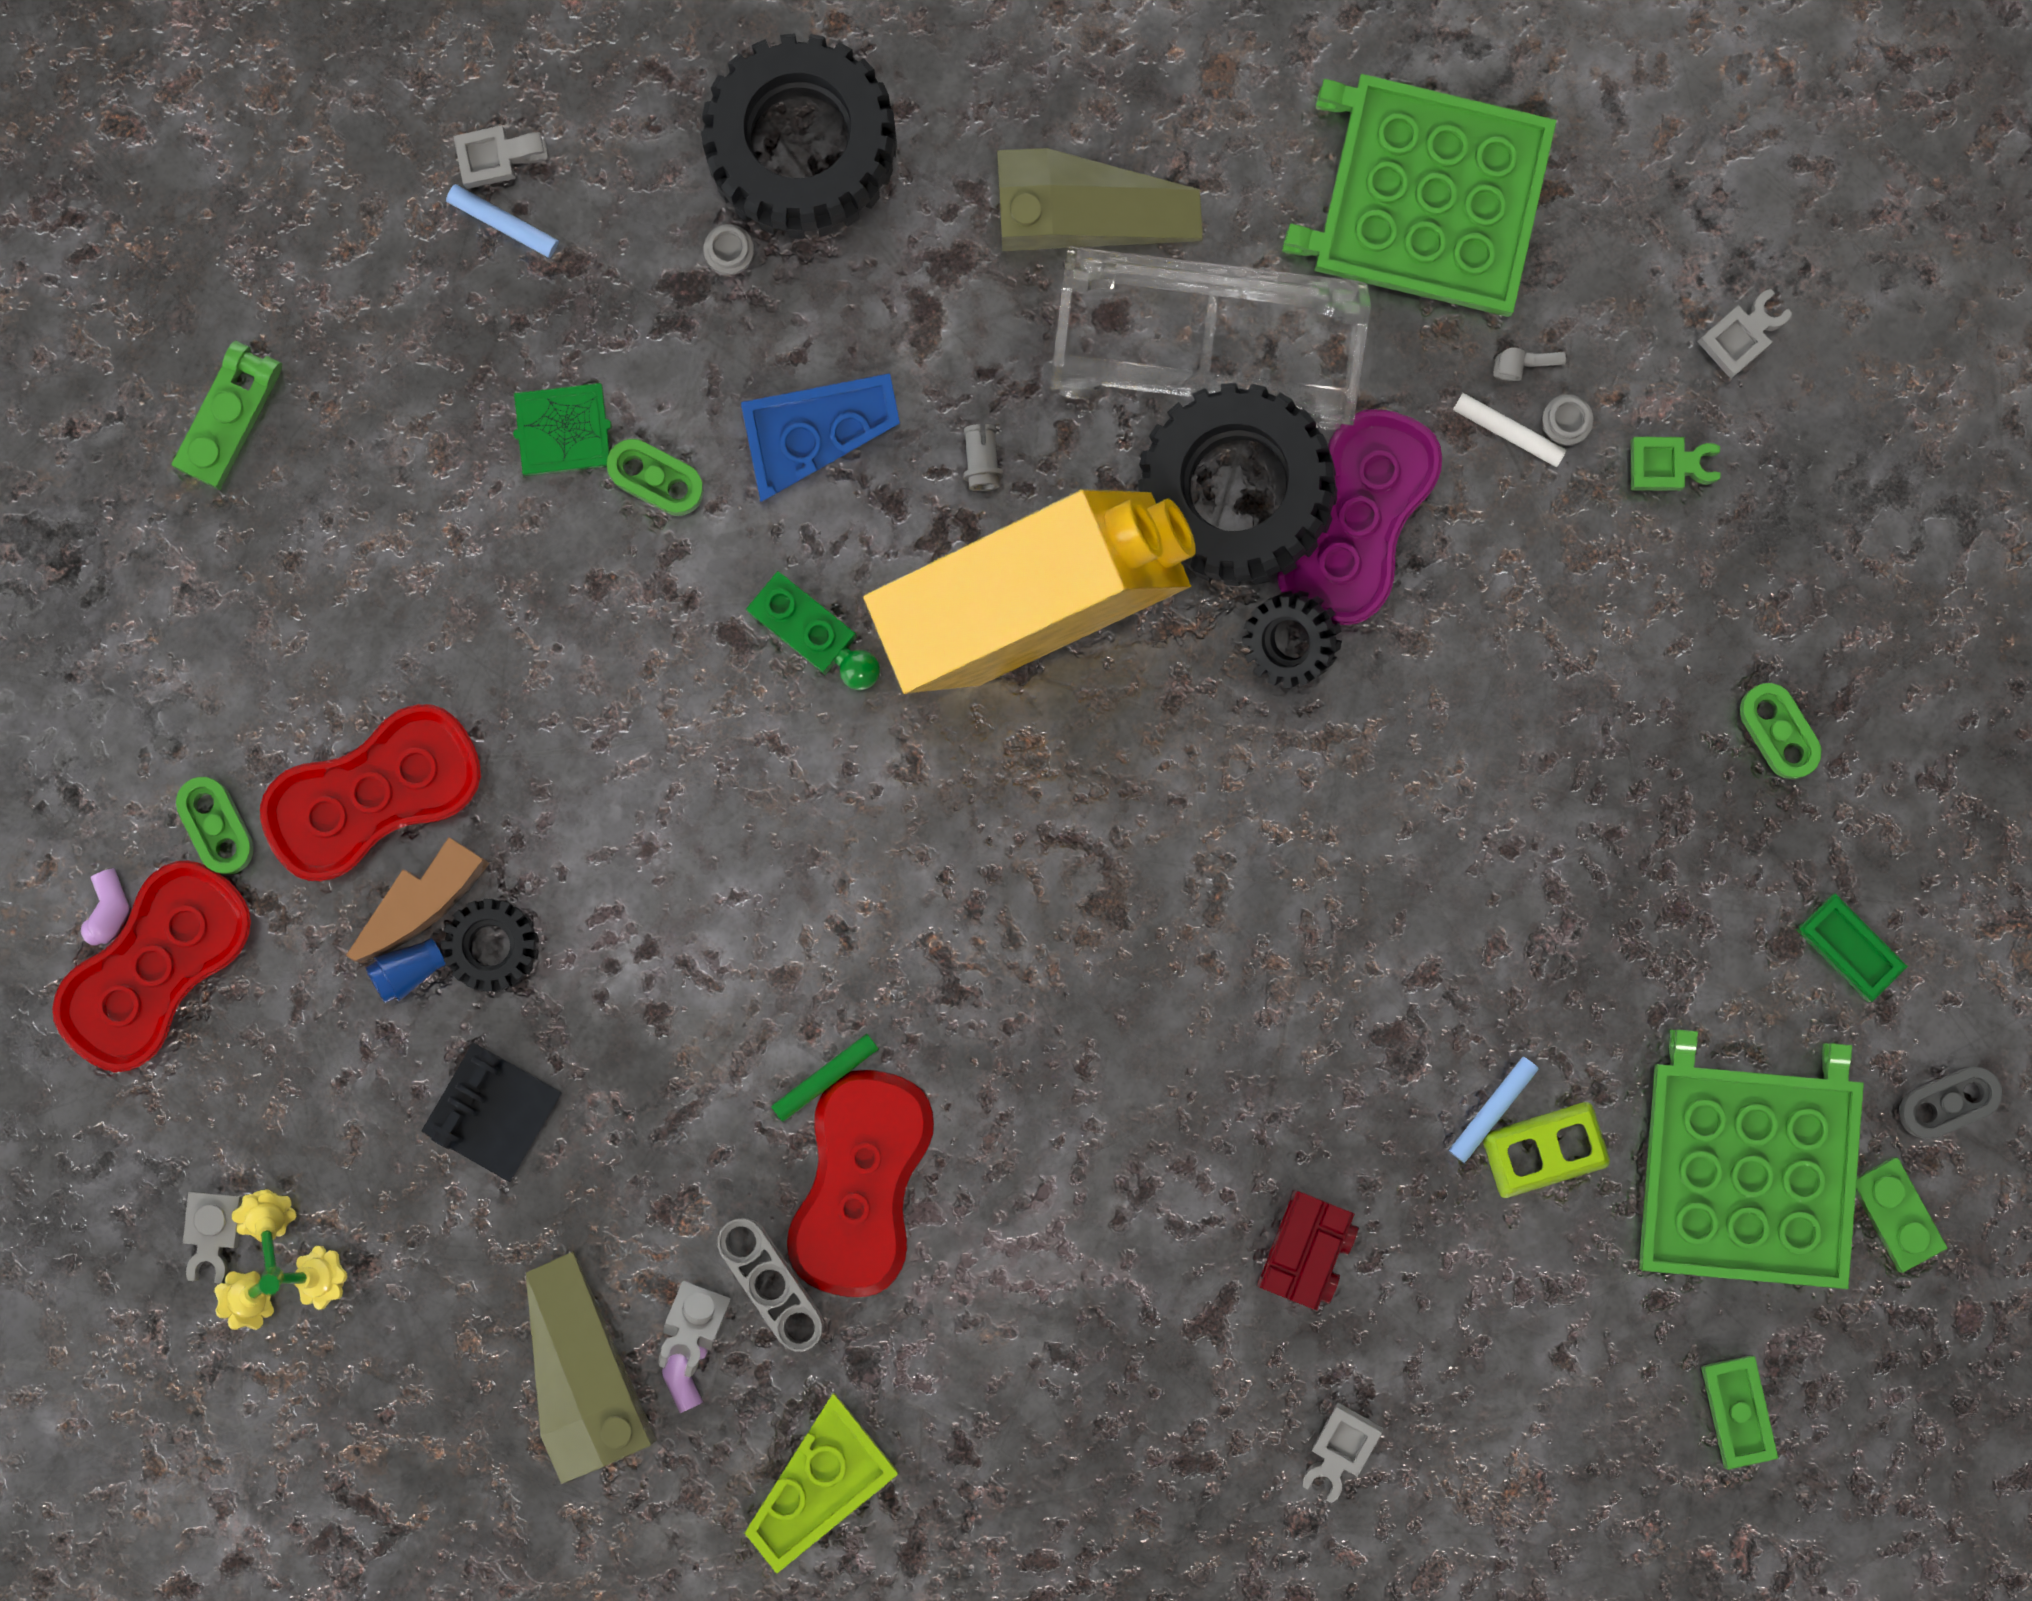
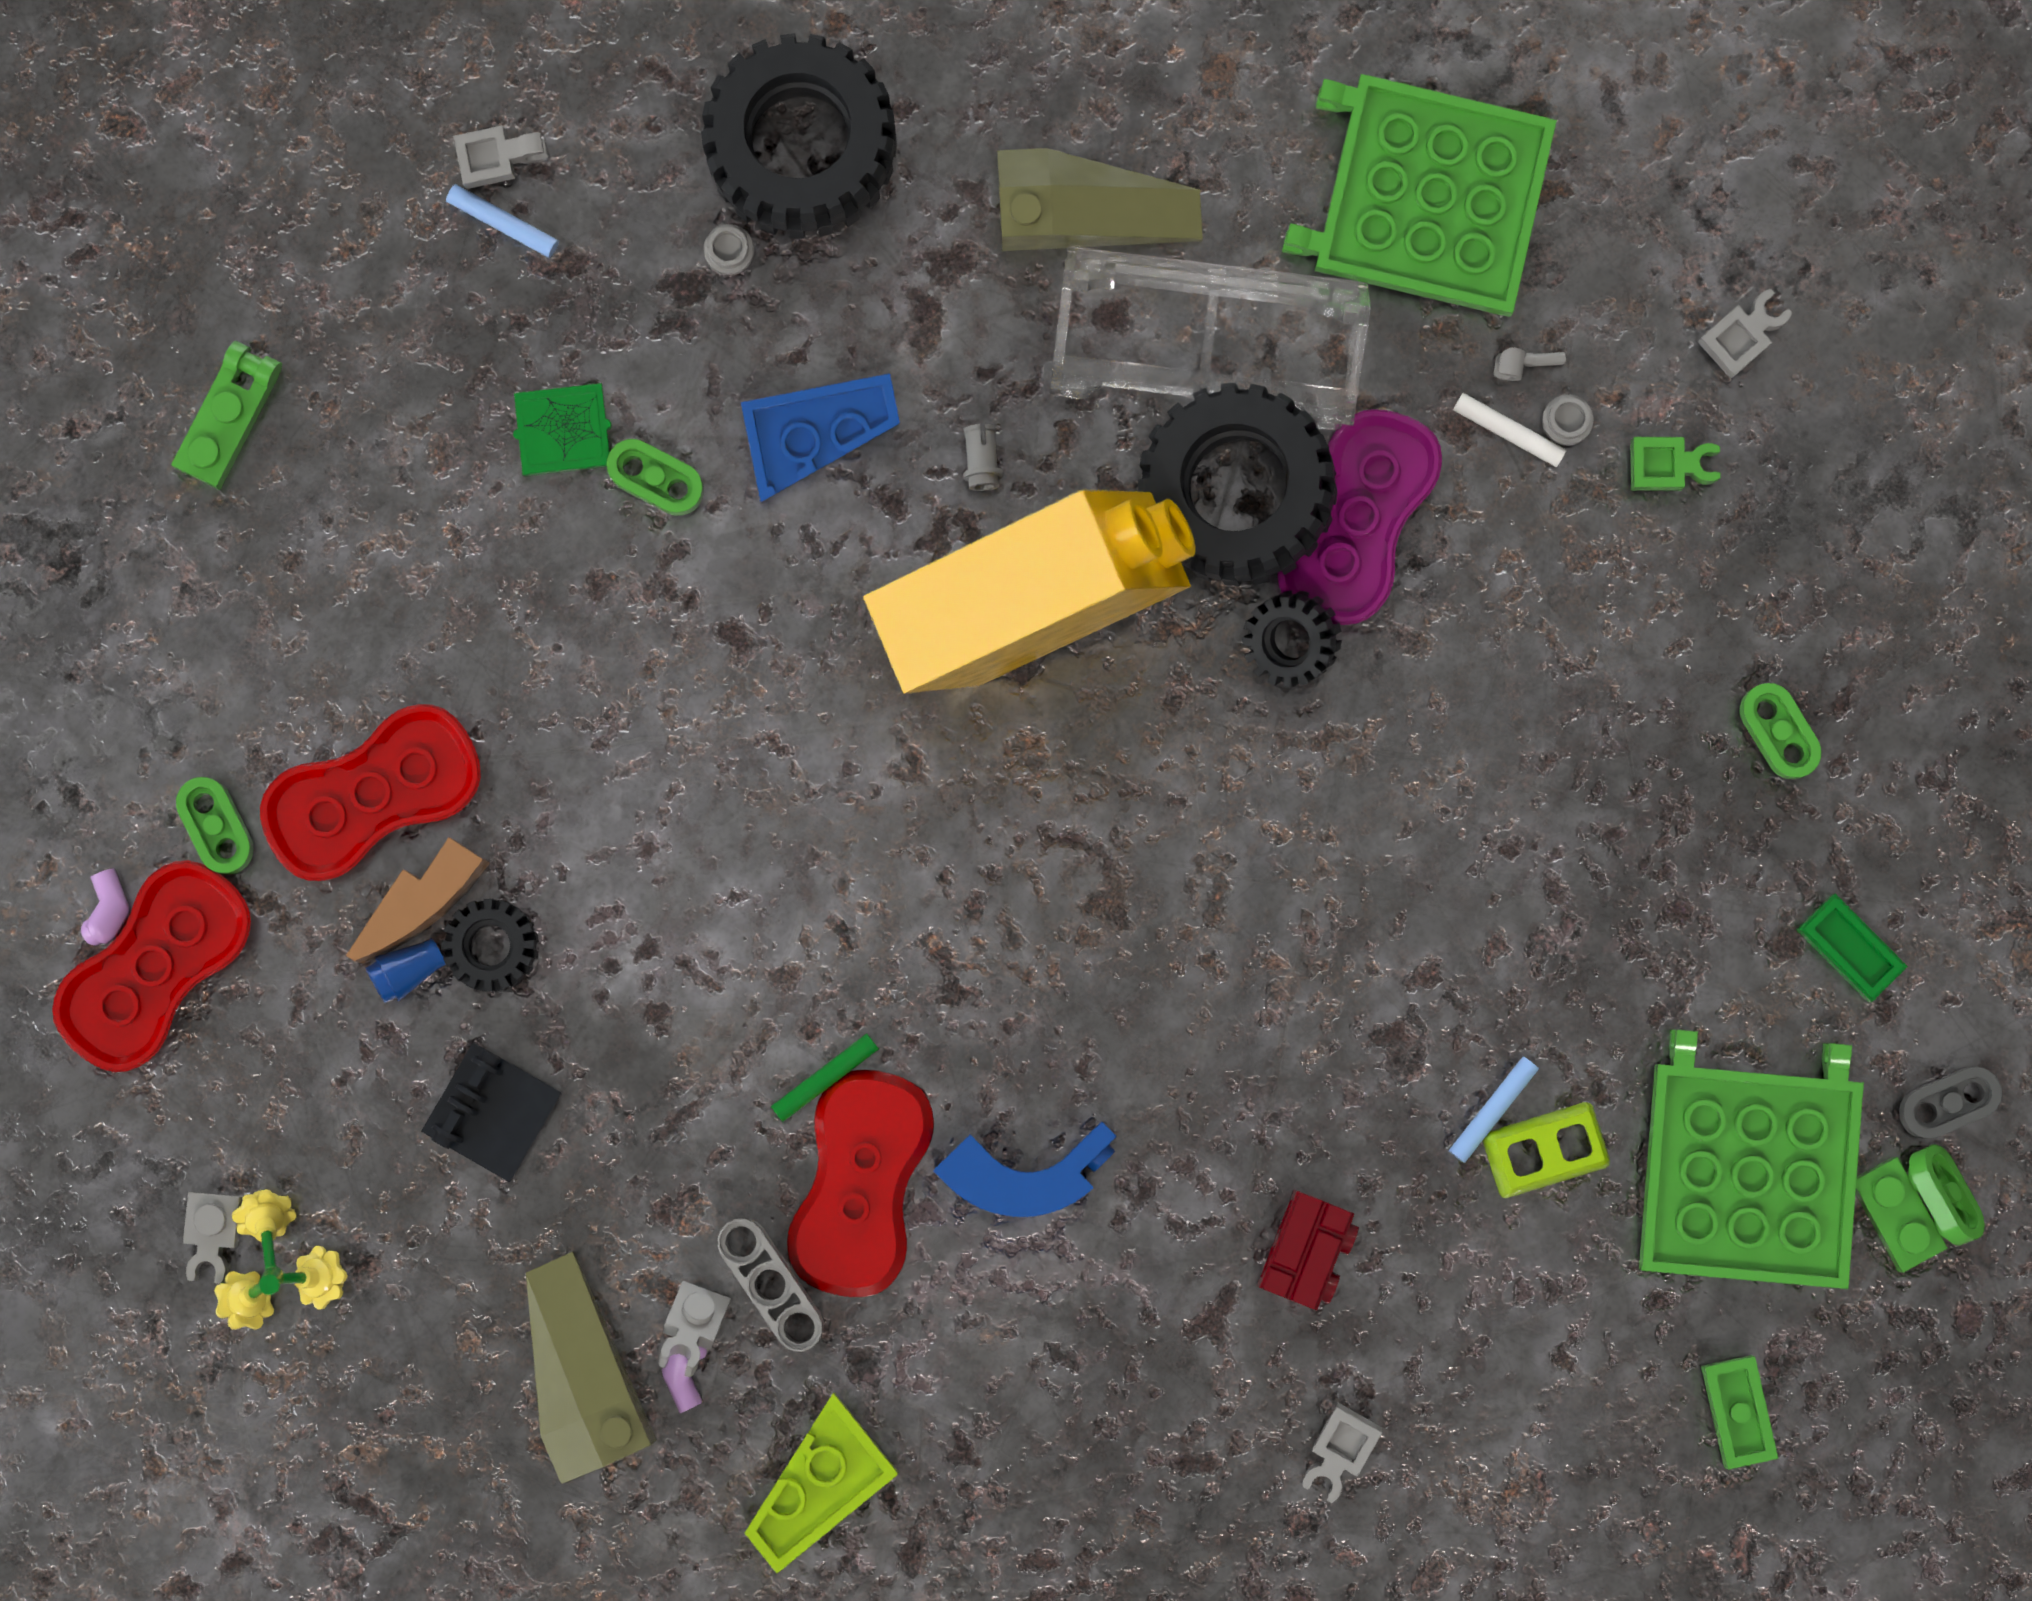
green plate [745,571,880,690] -> none
none -> blue arch [933,1122,1117,1217]
none -> bright green plate [1908,1144,1985,1246]

